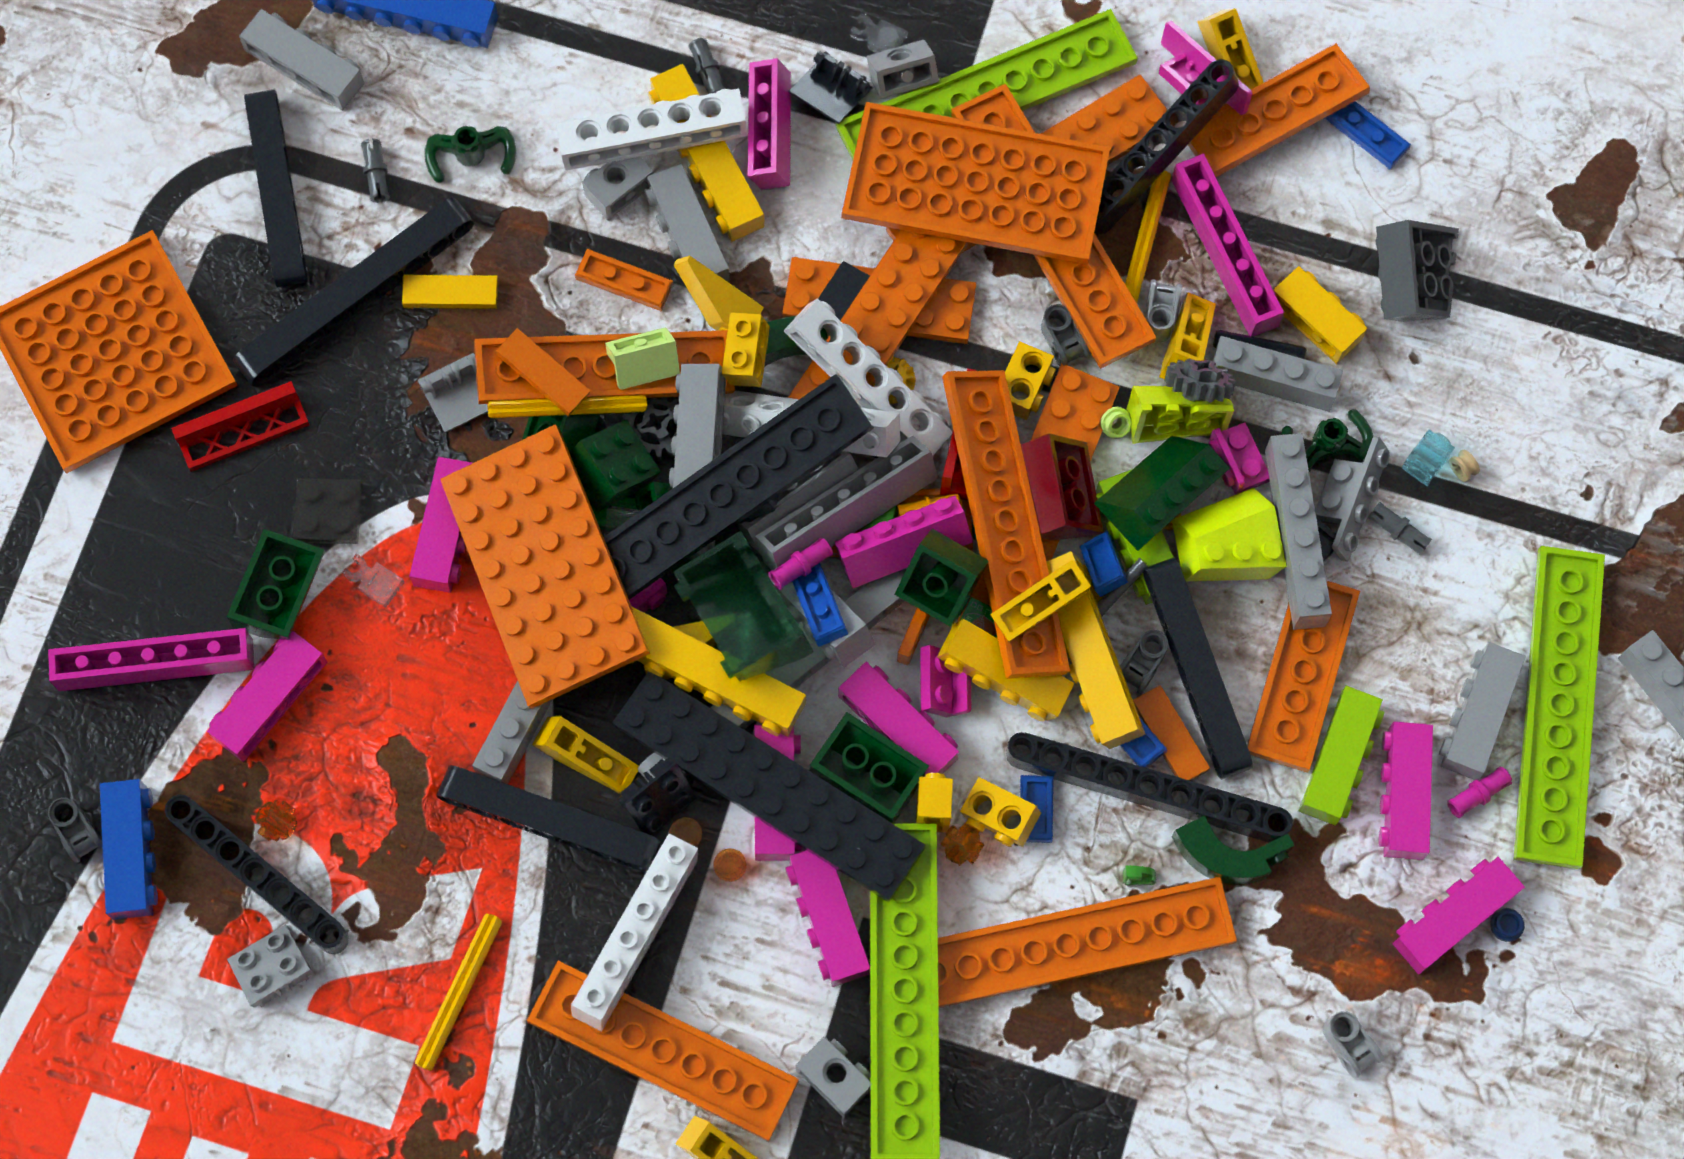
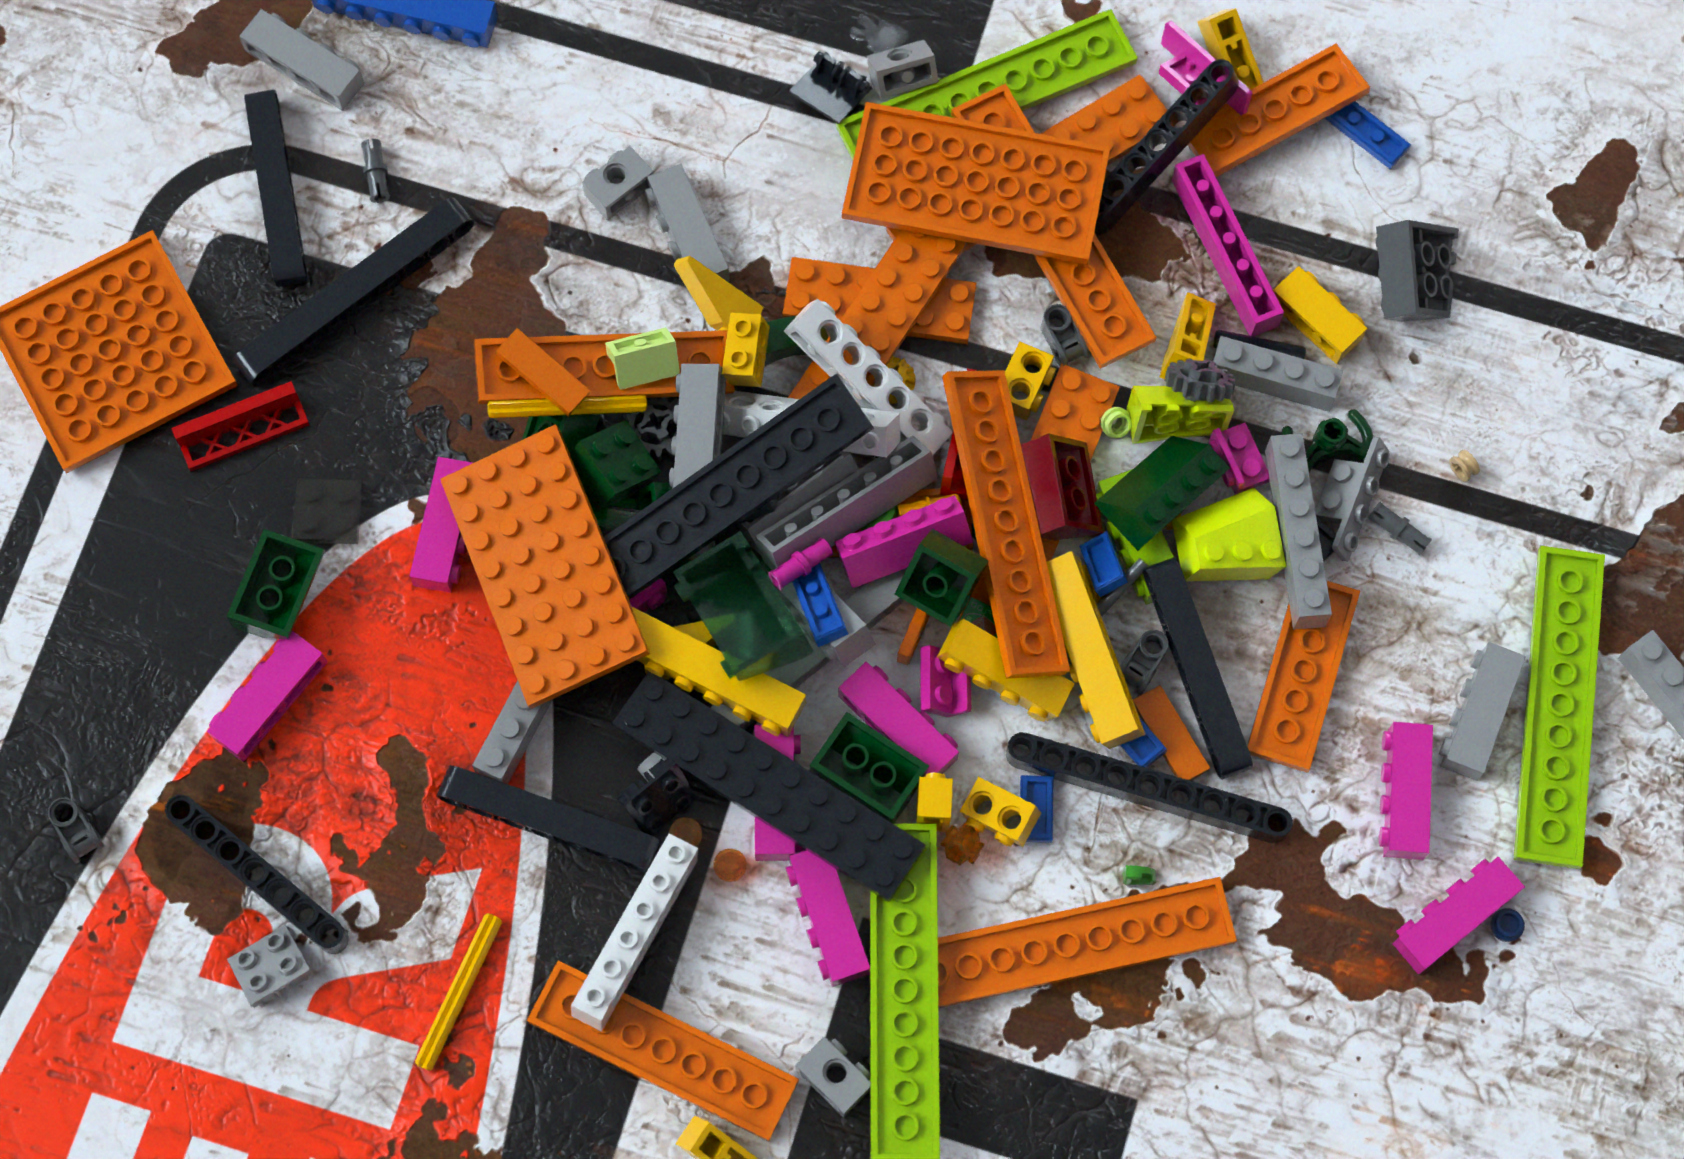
dark pink brick [48,628,255,691] -> none
blue brick [100,779,158,920] -> none
clear orange gear [255,800,297,842] -> none
clear plate [342,554,405,608] -> none
yellow tile [402,275,498,309] -> none
light grey hinge [417,353,488,433] -> none
dark green piece [425,126,516,183] -> none
yellow slope [532,716,639,794] -> none
white brick [556,89,748,171] -> none
orange tile [575,249,673,312] -> none
yellow brick [648,64,765,242] -> none
dark grey pin [689,38,726,94] -> none
dark pink brick [748,58,791,190] -> none
black tile [818,261,870,320] -> none
yellow slope [990,559,1091,642] -> none
yellow axle [1125,171,1171,304] -> none
light grey piece [1146,279,1182,343] -> none
dark green arch [1172,815,1294,885] -> none
lime brick [1298,686,1385,826] -> none
light grey piece [1323,1011,1384,1079] -> none
clear light blue brick [1402,430,1455,486] -> none
dark pink pin [1447,766,1512,818] -> none

